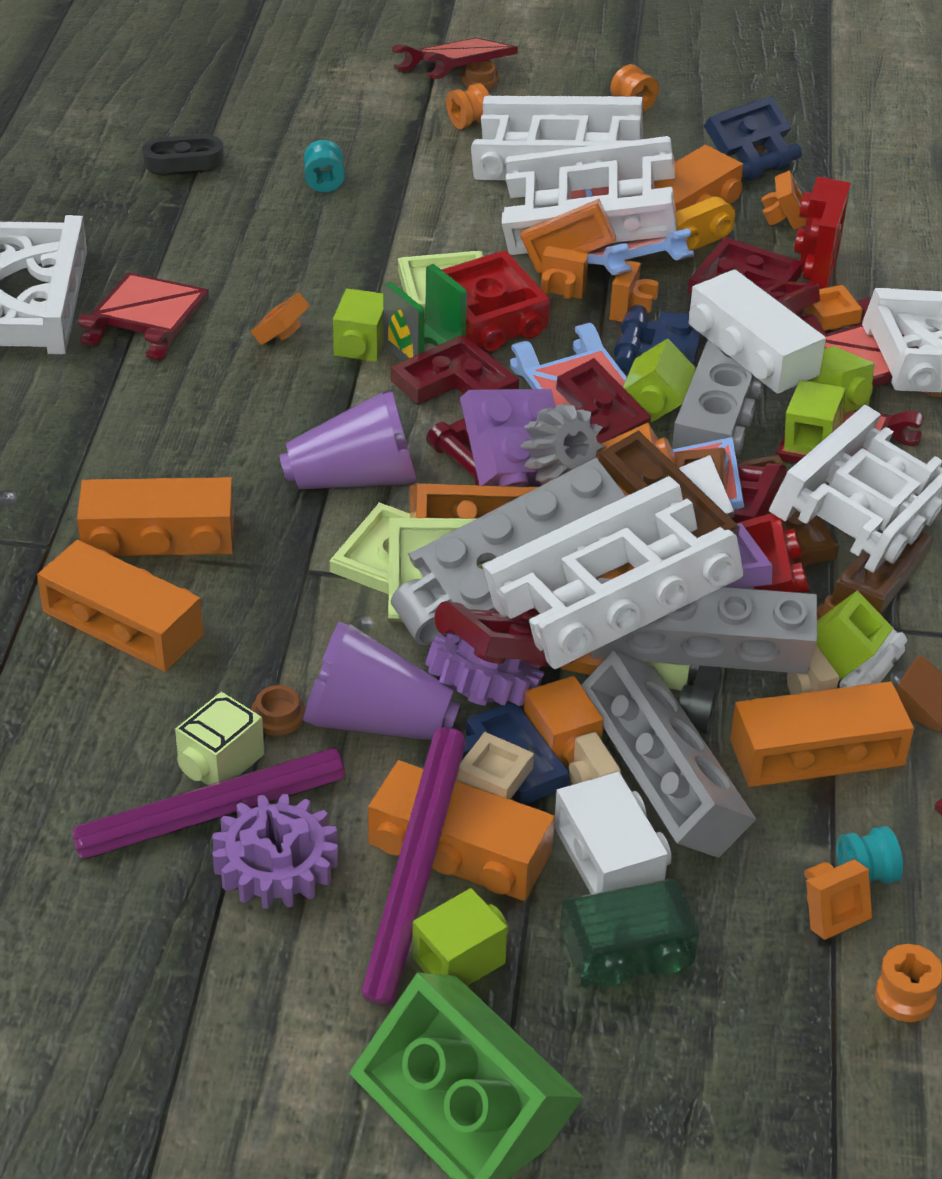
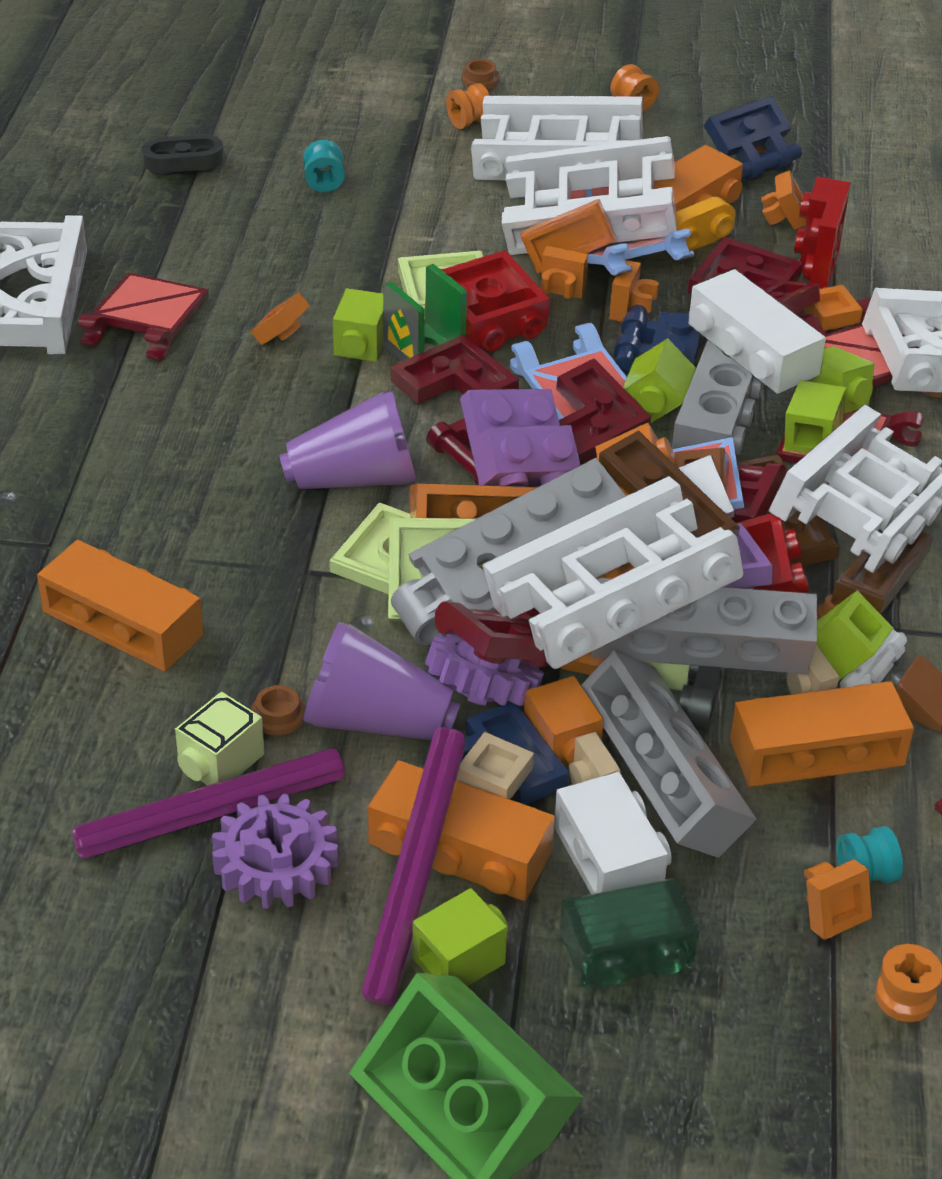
orange brick [77,477,234,556] -> none
dark red flag [392,37,518,79] -> none
light grey gear [520,404,607,484] -> none

